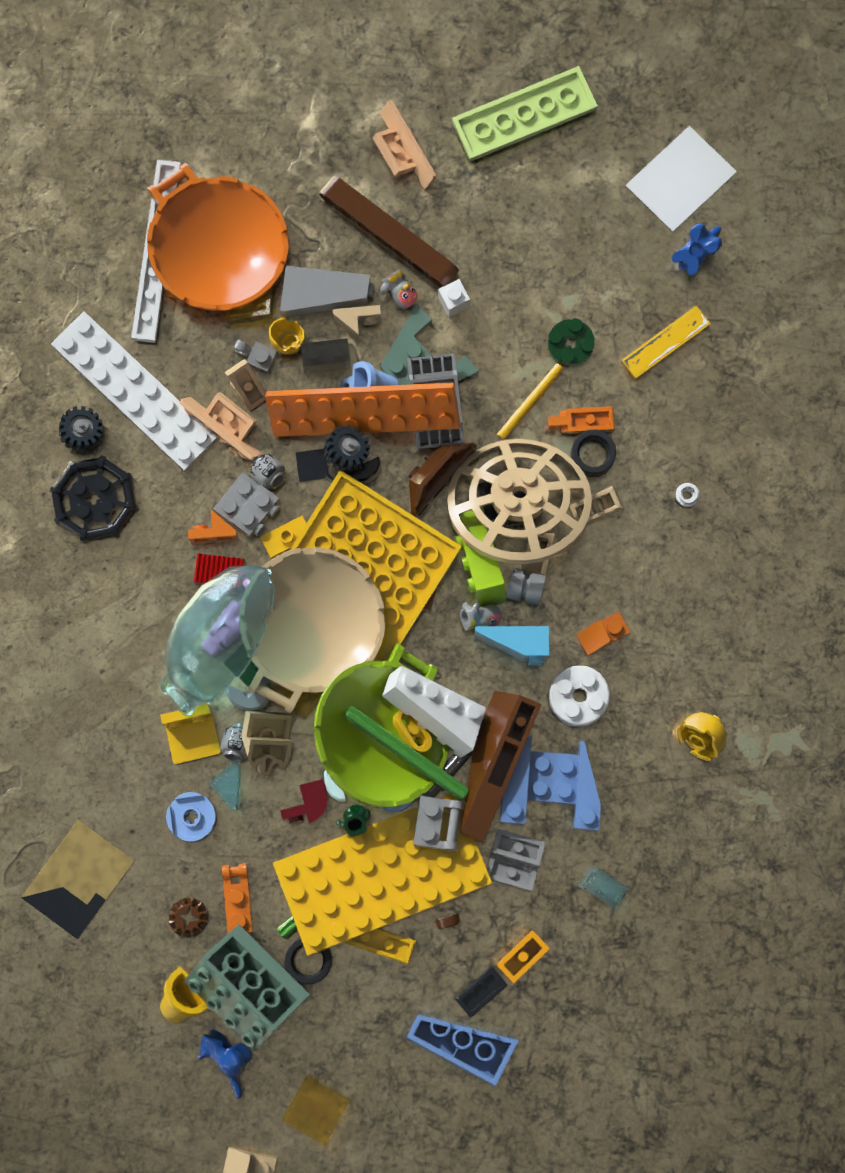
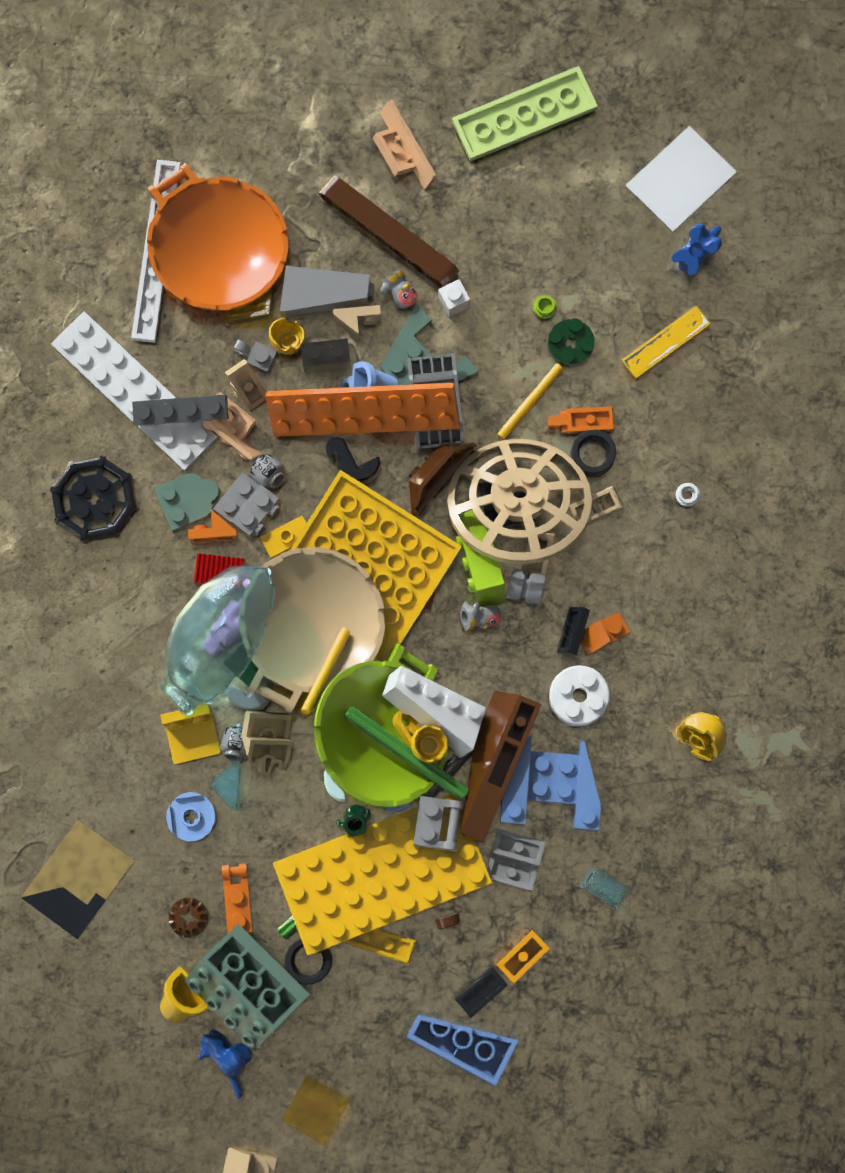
black wheel [59,406,103,453] -> none
dark red brick [280,779,329,824] -> none
black piece [295,449,335,482] -> none
black wheel [323,425,370,473] -> none
medium azure slope [475,626,549,666] -> none
none -> dark grey plate [132,395,229,426]
none -> sand green plate [154,473,219,532]
none -> yellow bar [301,628,350,715]
none -> yellow hair [411,724,448,763]
none -> lime plate [533,295,557,319]
none -> black plate [557,607,590,656]

